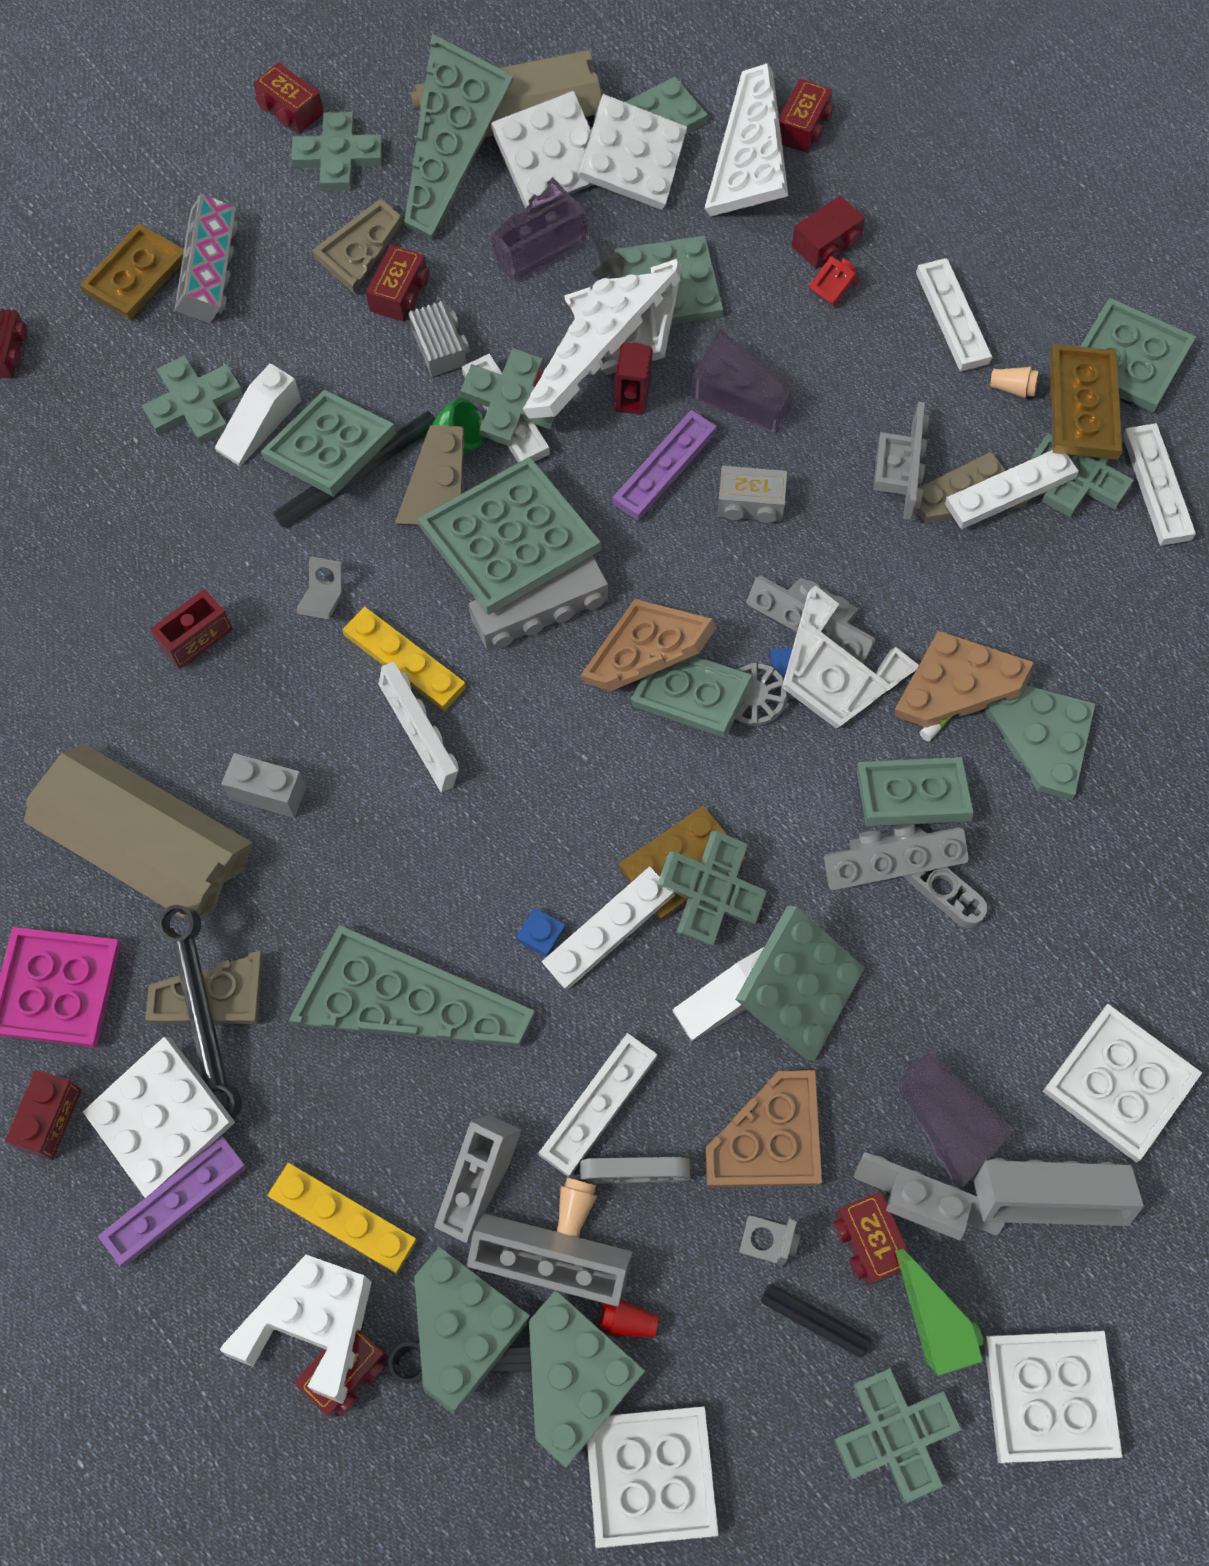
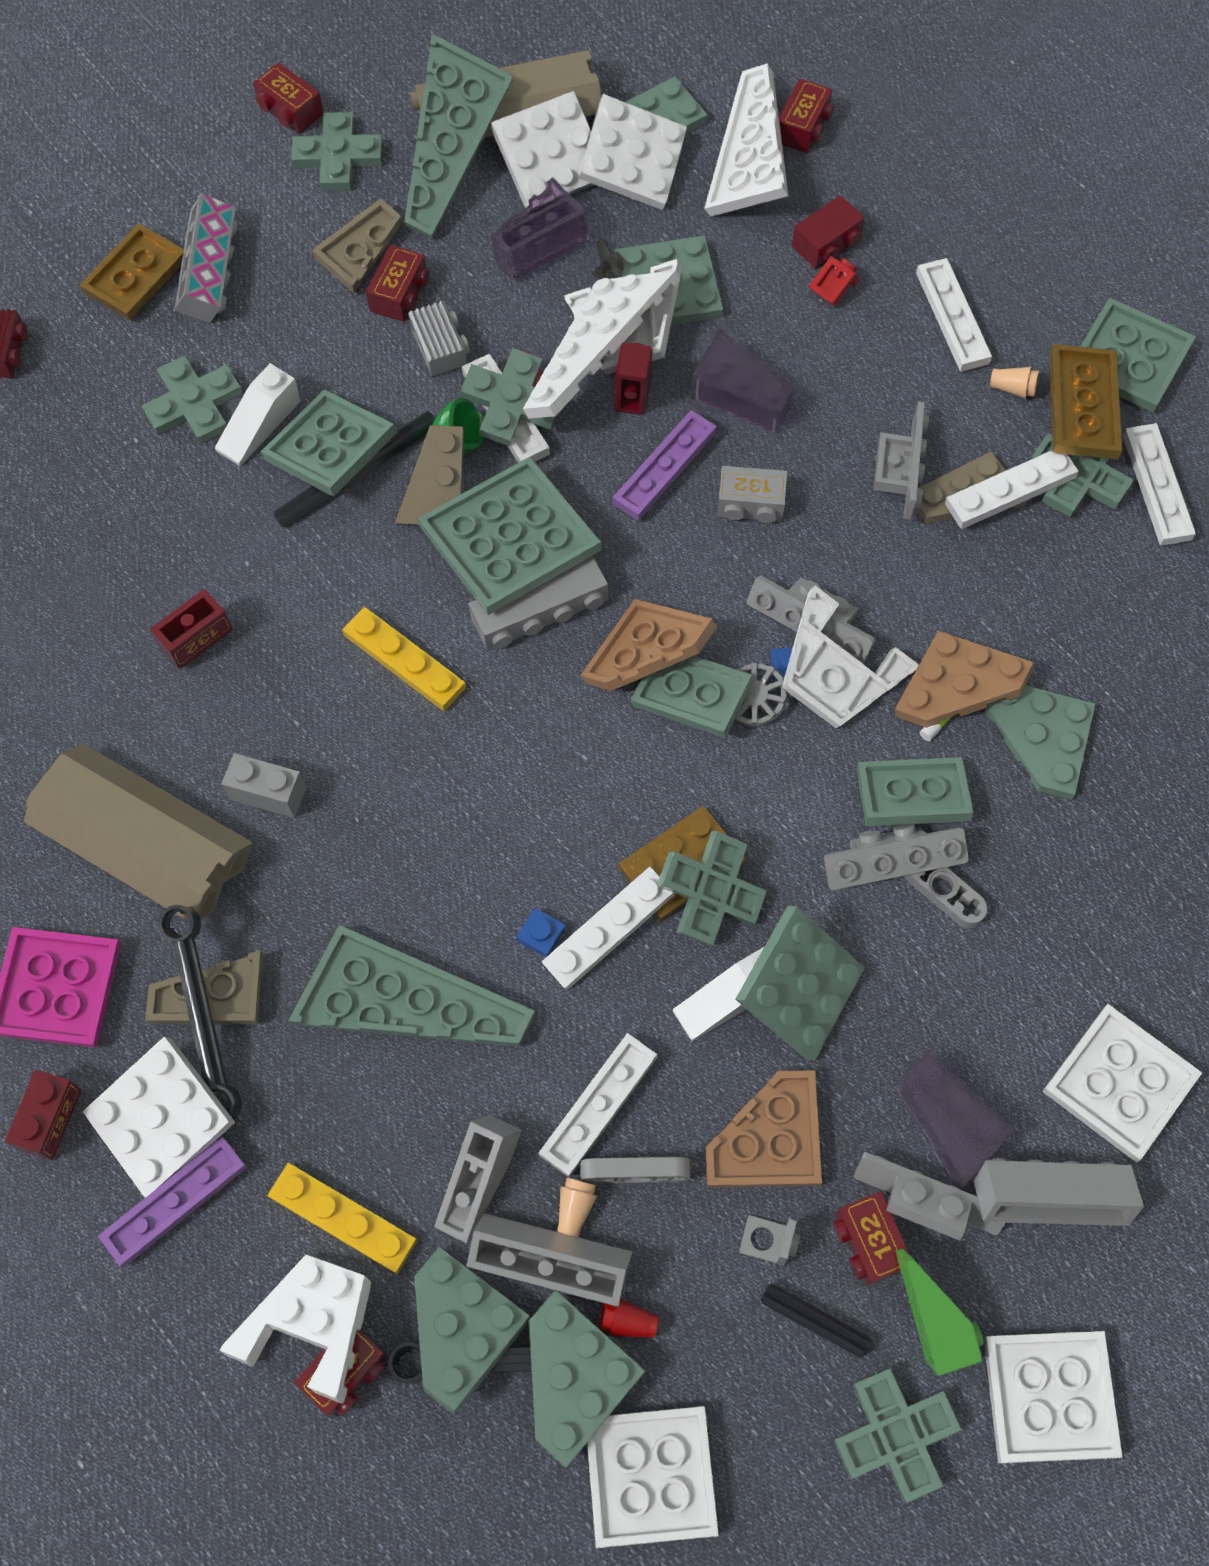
light grey bracket [297,557,343,619] -> none
white plate [378,662,459,793] -> none

